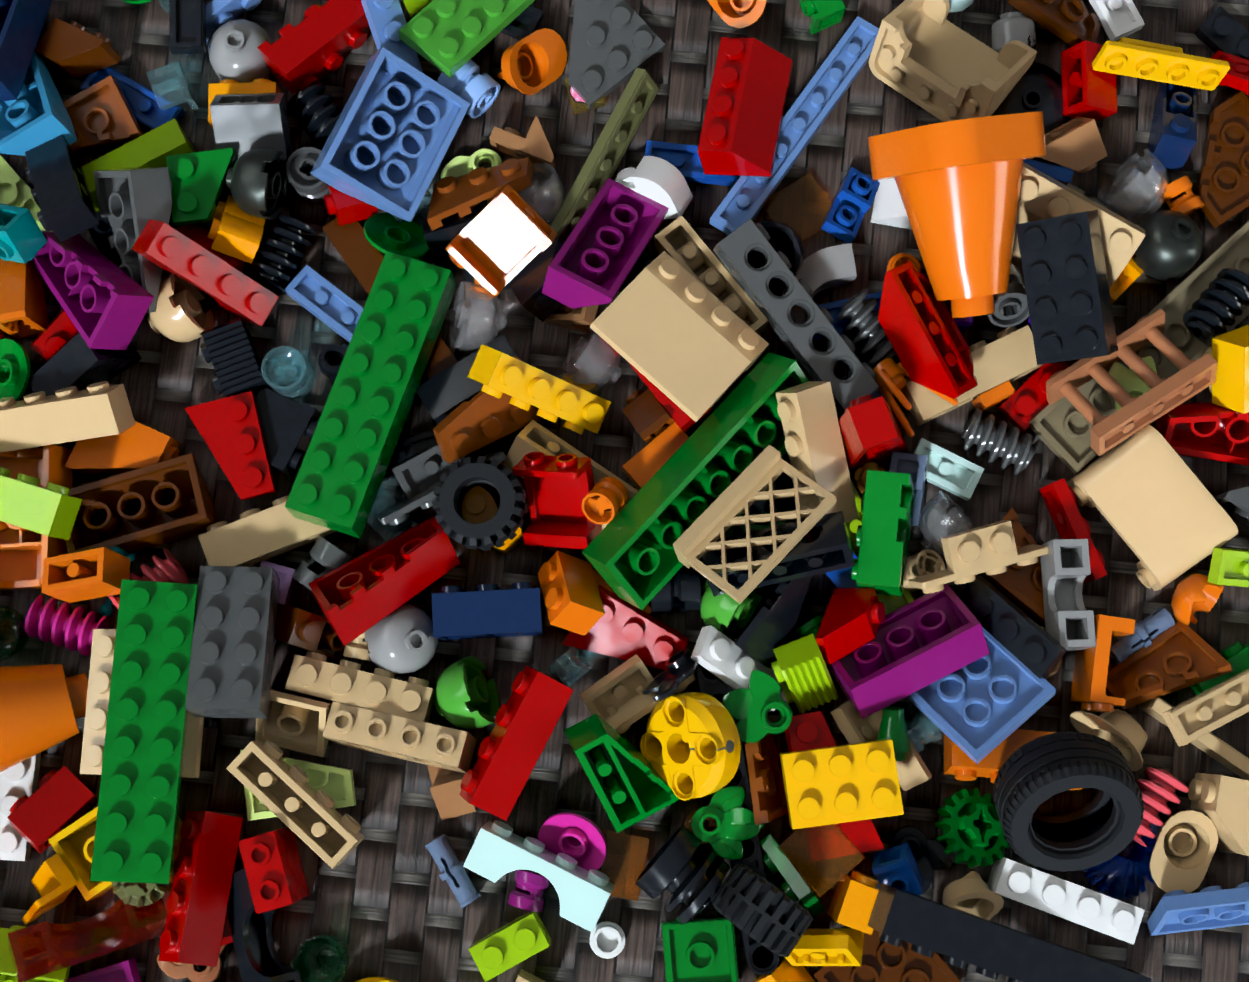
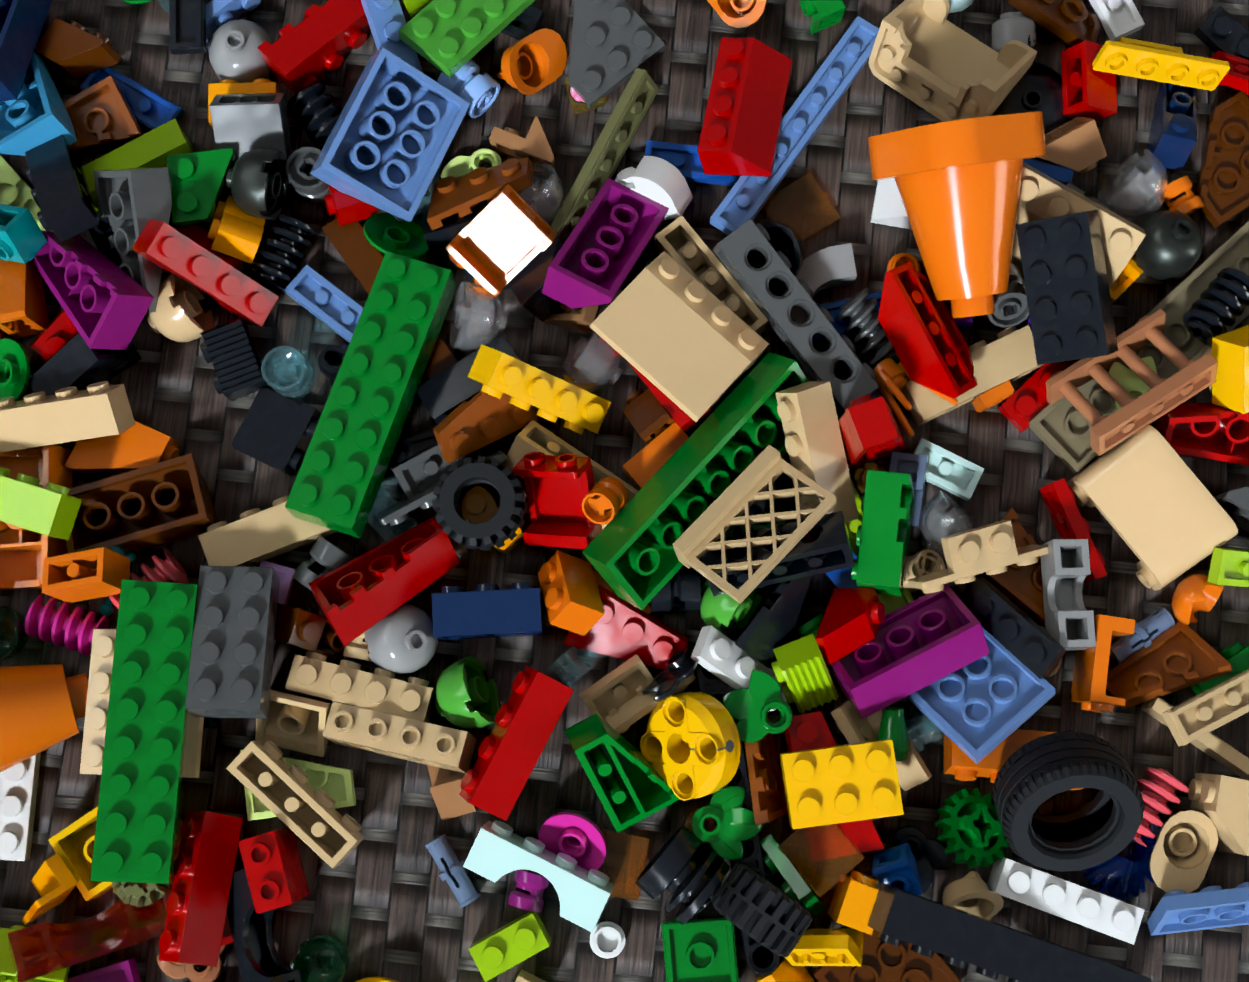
red brick [7,766,96,854] -> none
clear light blue panel [146,61,199,111] -> none
red wing [184,391,277,501] -> none
blue slope [820,167,880,244] -> none
dark grey piece [961,407,1040,476] -> none
tan piece [1070,709,1147,771] -> none

